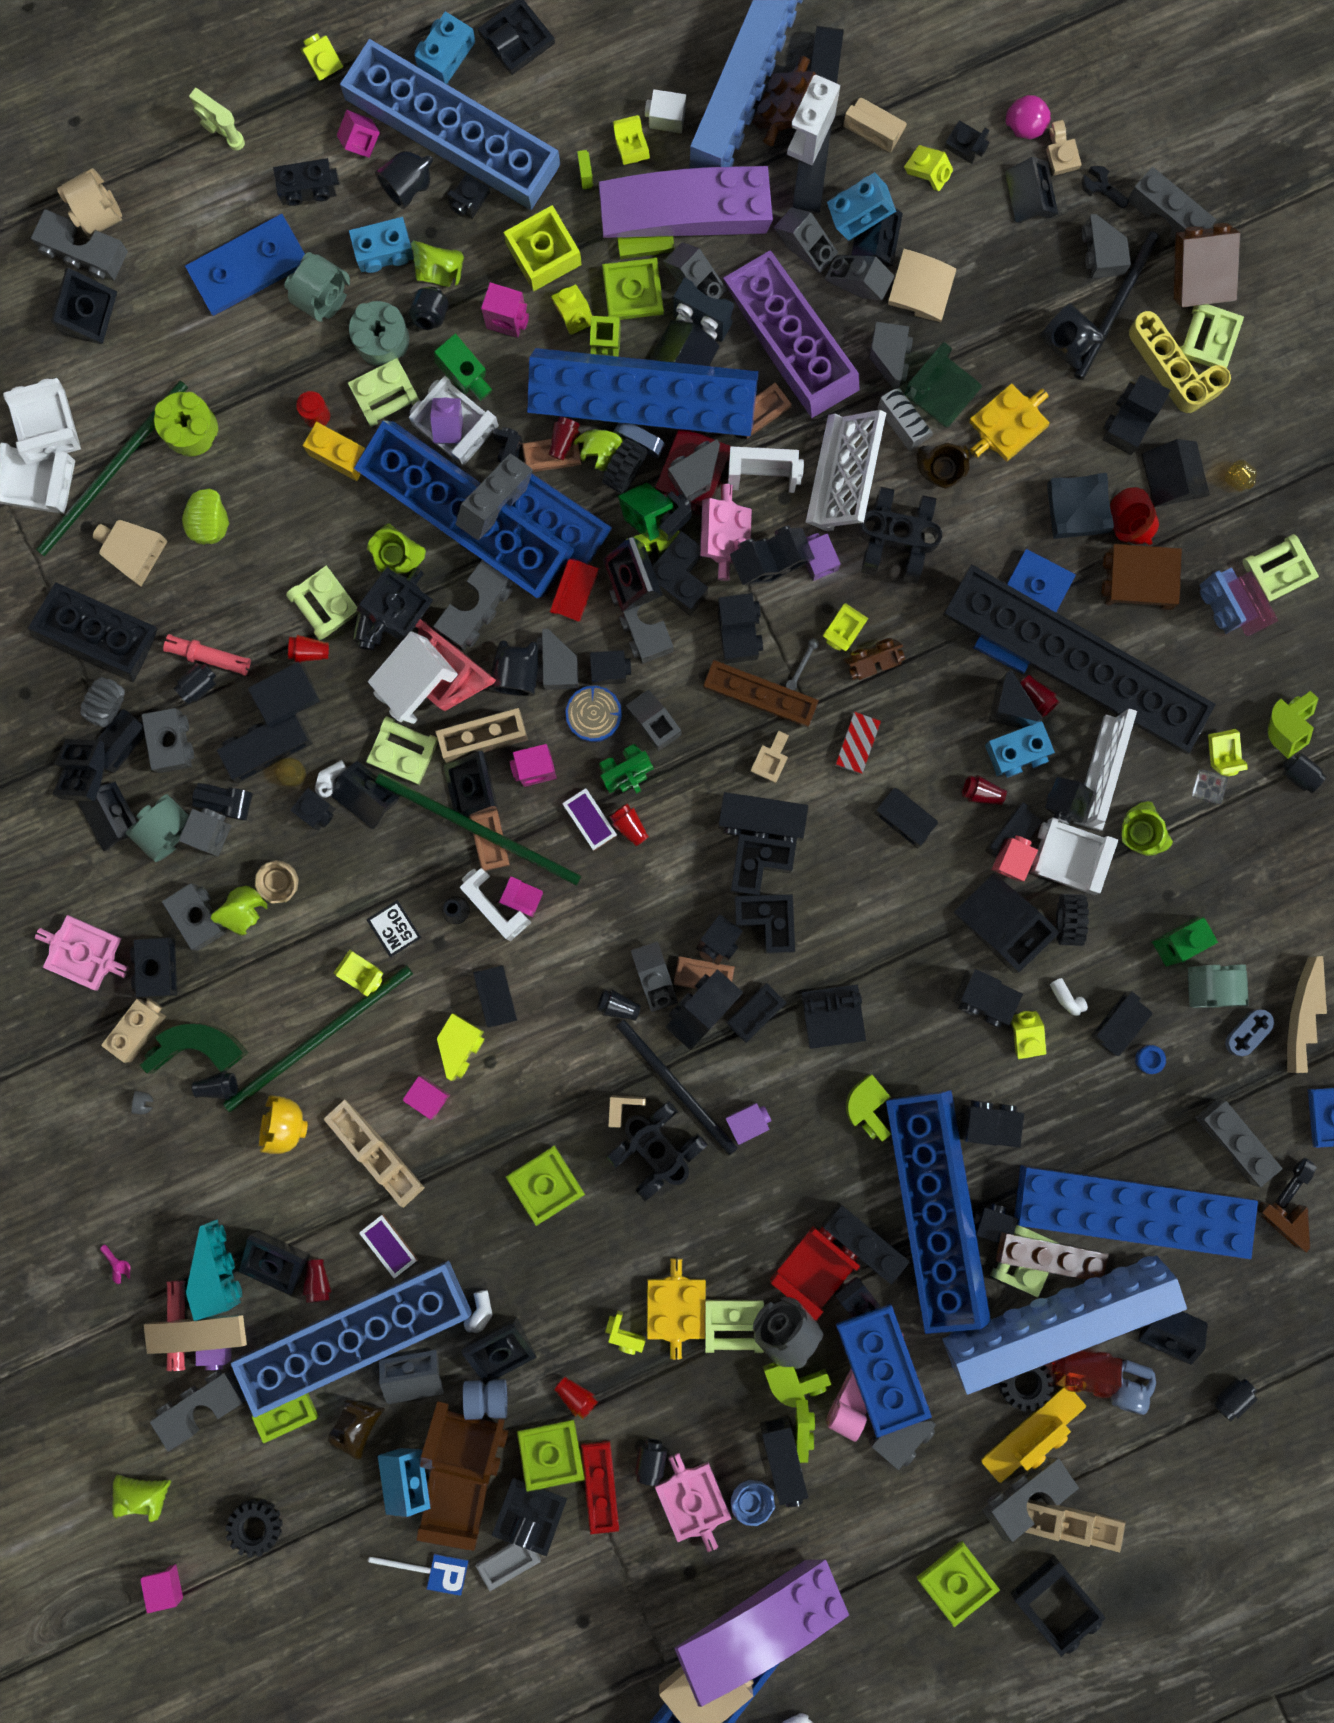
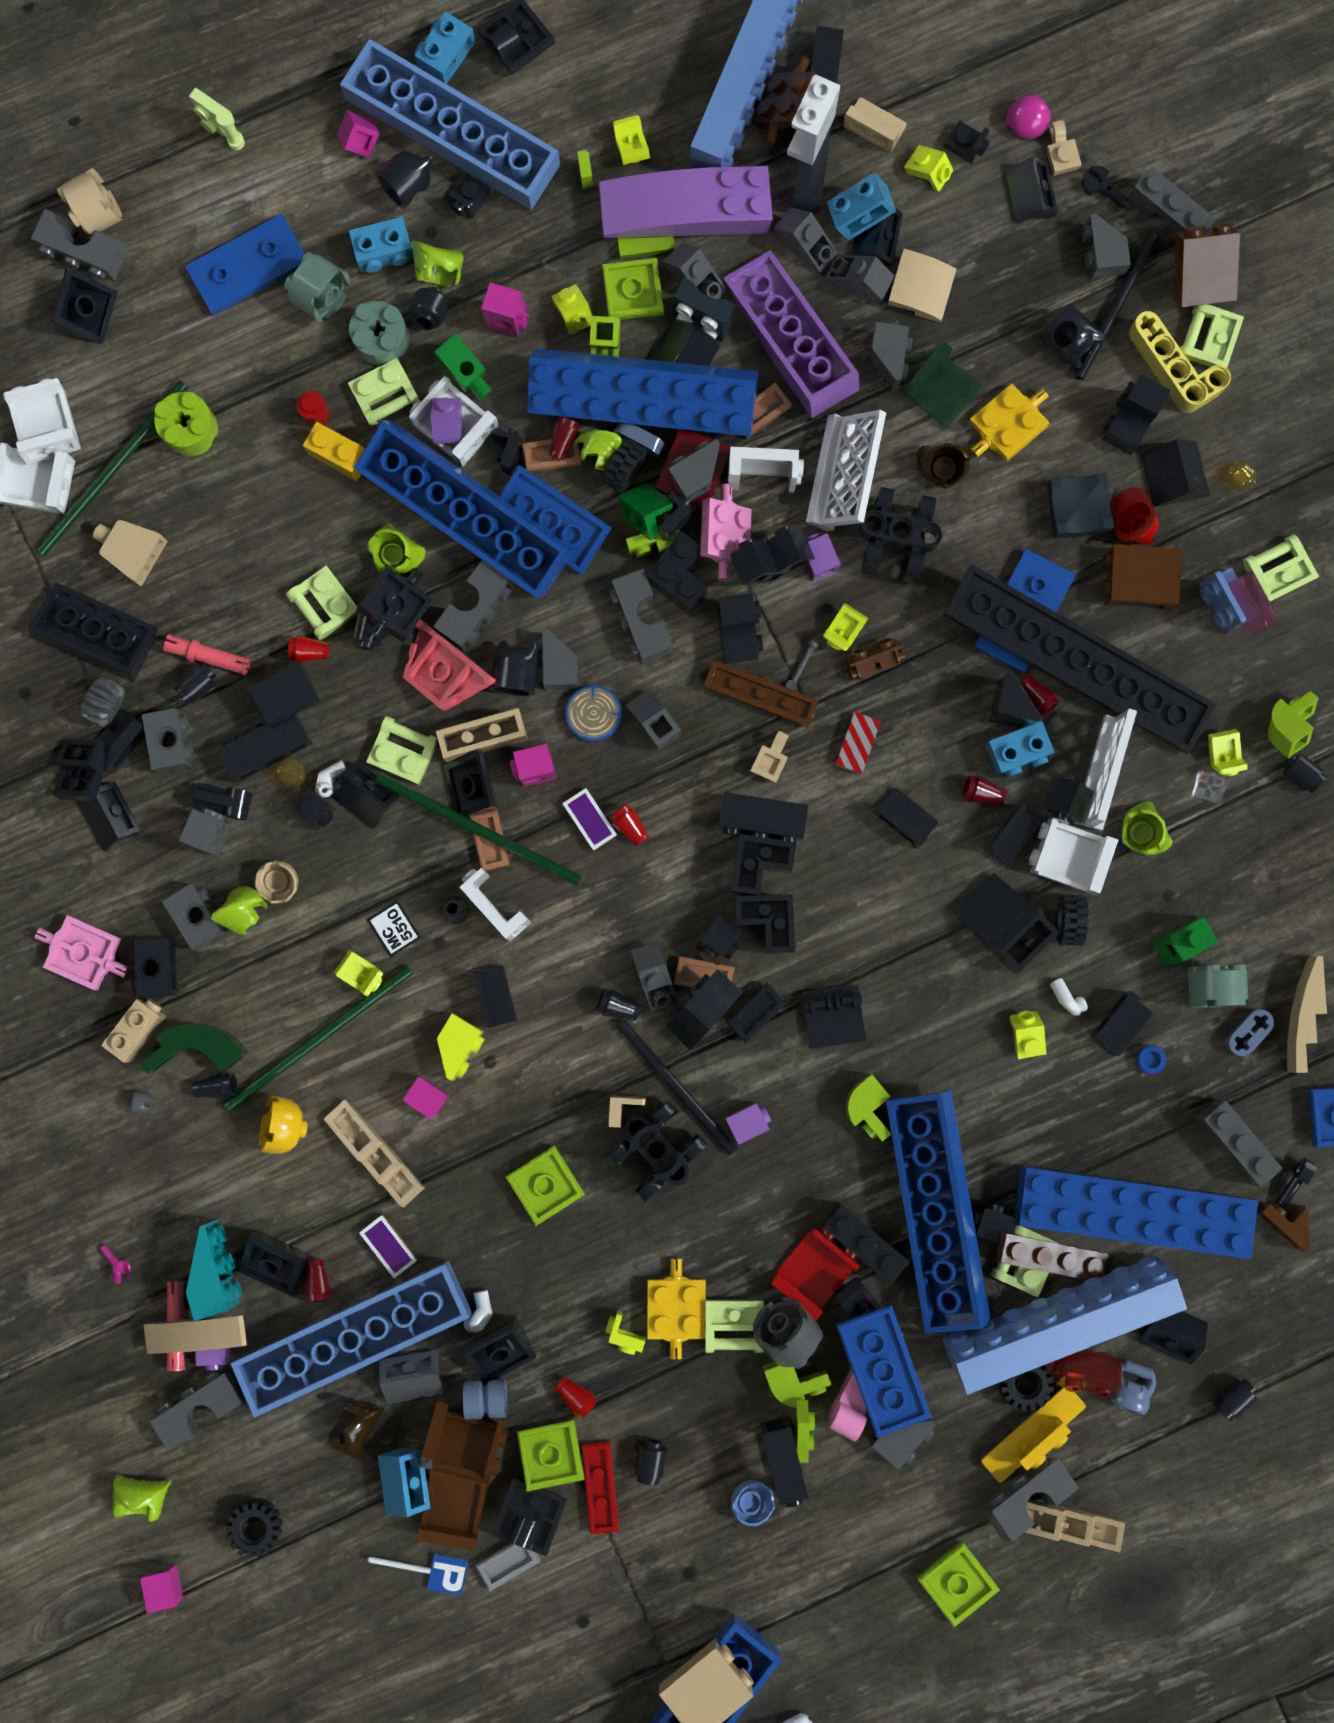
sand green brick [126,794,189,862] -> none
lime hair [182,489,229,545] -> none
lime plate [252,1393,319,1444] -> none
black brick [273,158,340,206] -> none
neon yellow bracket [300,33,343,81] -> none
white panel [368,631,458,724] -> none
dark grey arch [455,453,533,541] -> none
dark pink panel [499,877,543,918] -> none
neon yellow brick [504,205,582,292] -> none
red panel [550,558,600,622] -> none
black brick [590,650,631,685] -> none
green hips [599,744,654,794] -> none
black slope [603,537,663,612] -> none
white brick [645,90,686,133] -> none
bright pink plate [655,1453,732,1552] -> none
medium lavender slope [674,1559,849,1707] -> none
light grey brick [877,388,933,452] -> none
black brick [953,969,1023,1028] -> none
black brick [959,1100,1024,1148] -> none
coral brick [991,836,1038,881] -> none
black window [1010,1555,1106,1657] -> none

